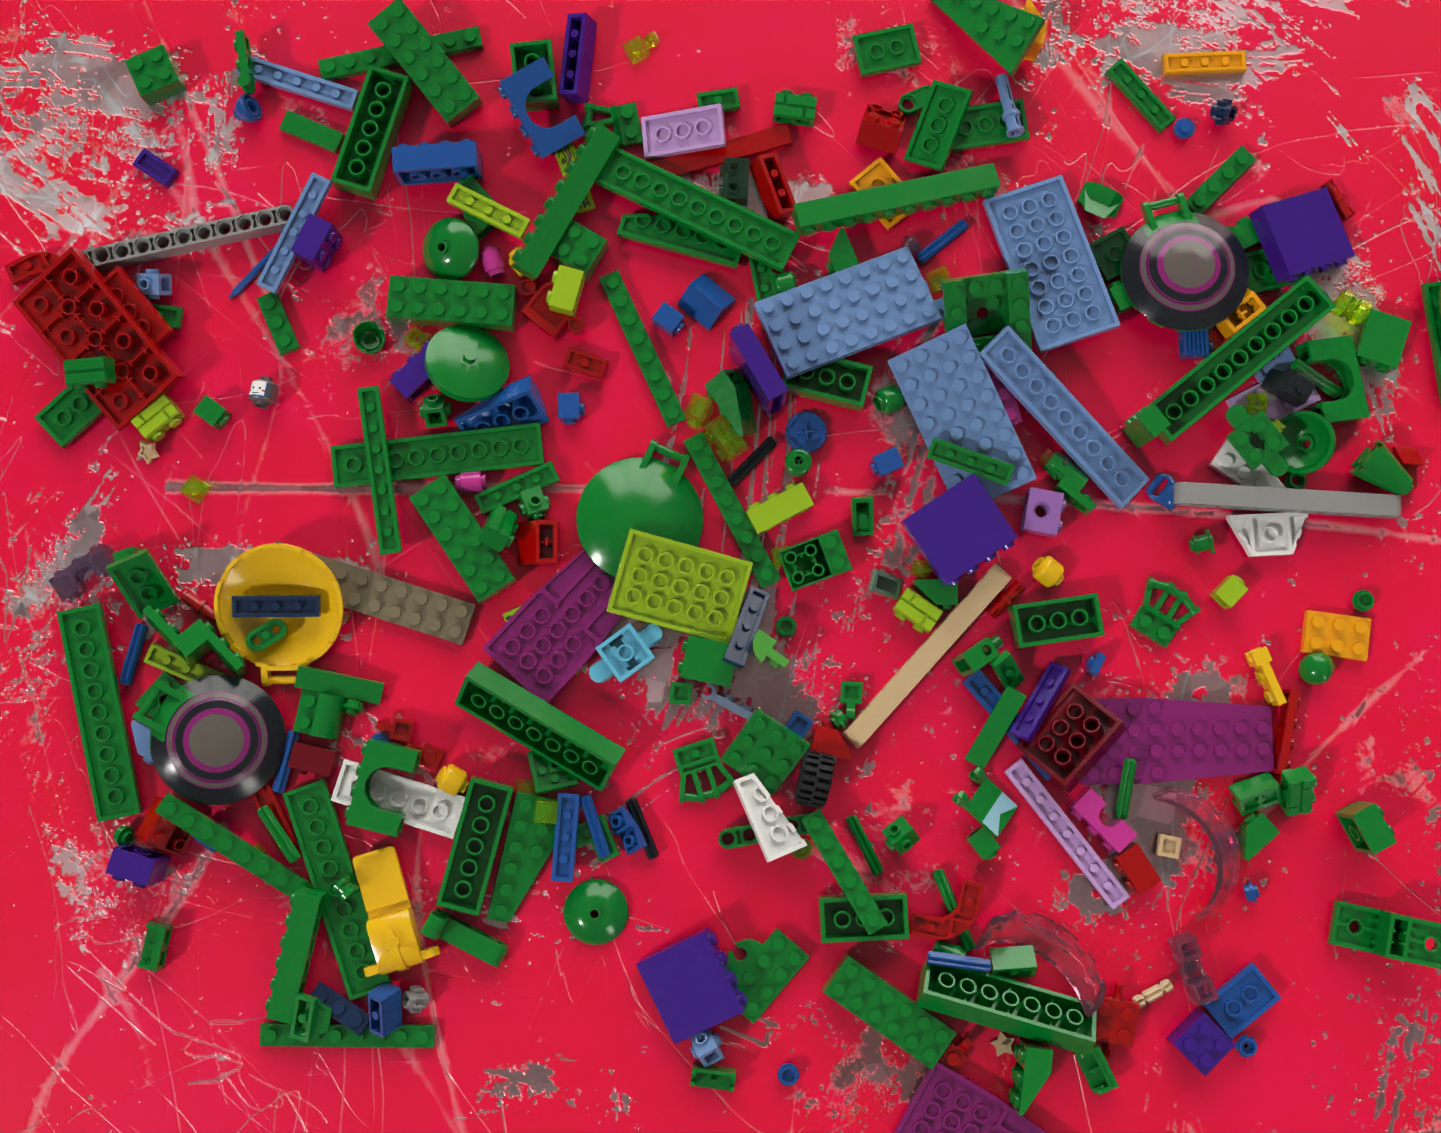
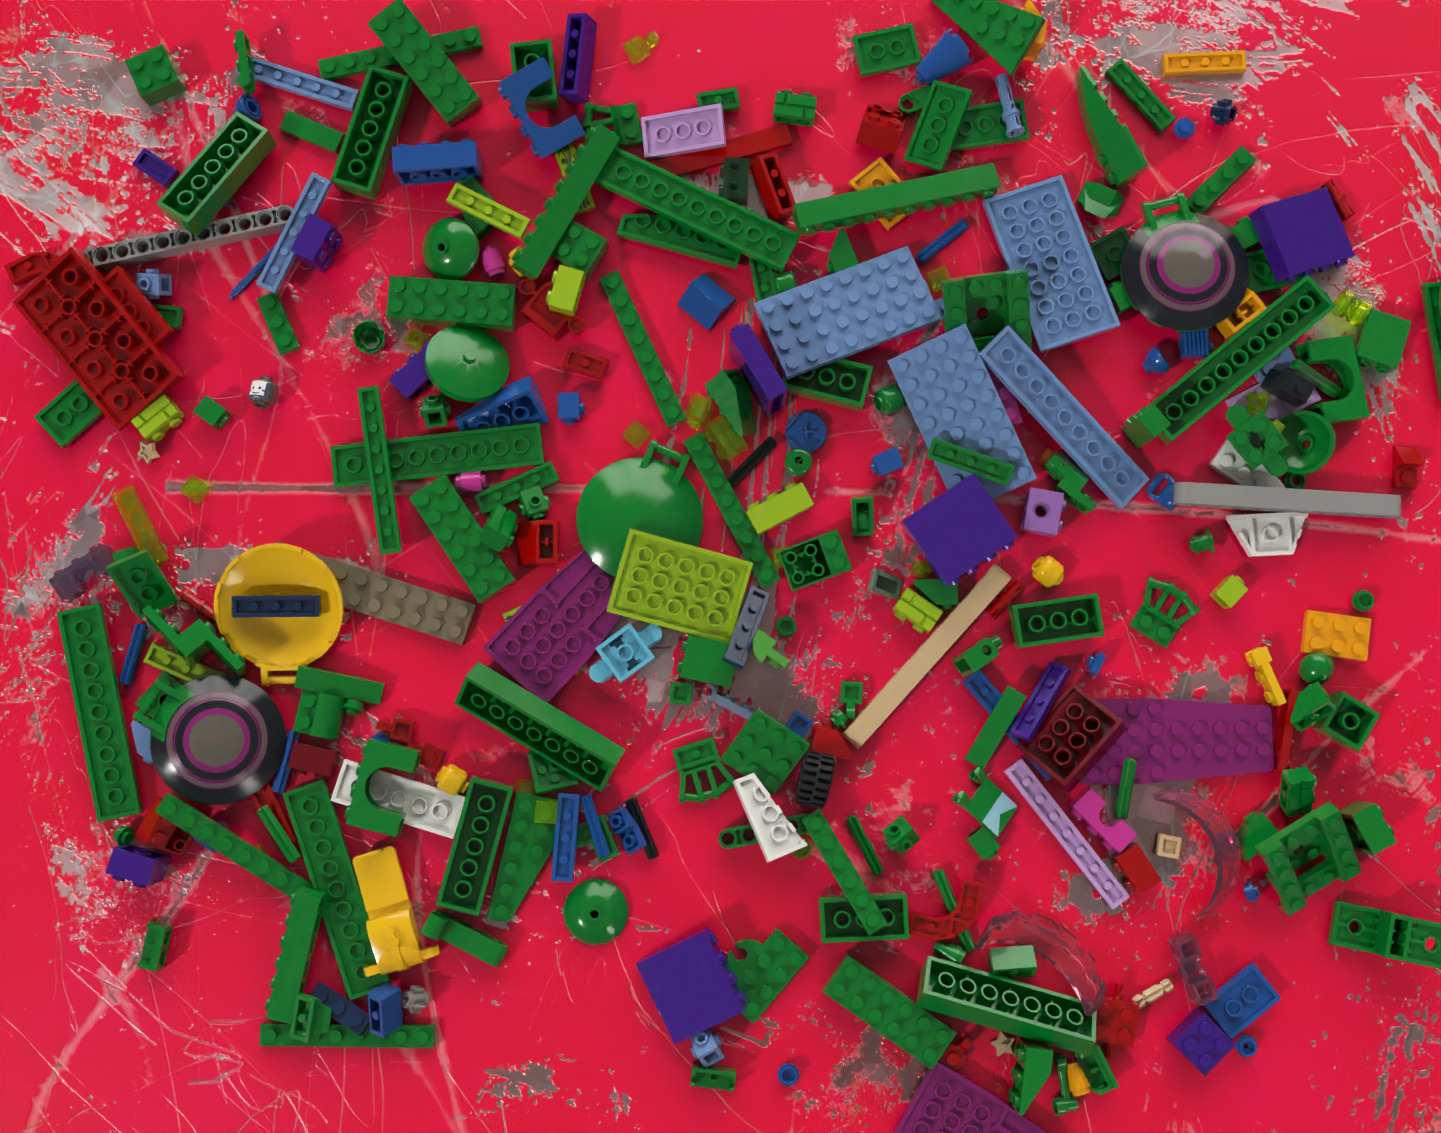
green brick [63,356,116,390] -> none
green plate [245,619,288,652] -> none
green wheel [331,874,359,902] -> none
blue brick [652,302,685,338] -> none
clear purple plate [901,236,920,256] -> none
blue axle [927,951,991,972] -> none
green plate [989,650,1025,689] -> none
green hinge [1228,772,1282,816] -> none
green cone [1349,439,1413,495] -> none
none -> clear neon green plate [112,485,170,566]
none -> green brick [156,111,276,236]
none -> plate [621,419,651,450]
none -> blue cone [915,28,974,85]
none -> green brick [1052,1053,1078,1116]
none -> light orange cone [1067,1061,1091,1097]
none -> green wedge [1075,65,1148,190]
none -> blue brick [1142,346,1170,374]
none -> green piece [1254,801,1362,916]
none -> green slope [1290,681,1338,732]
none -> green brick [1312,691,1381,751]

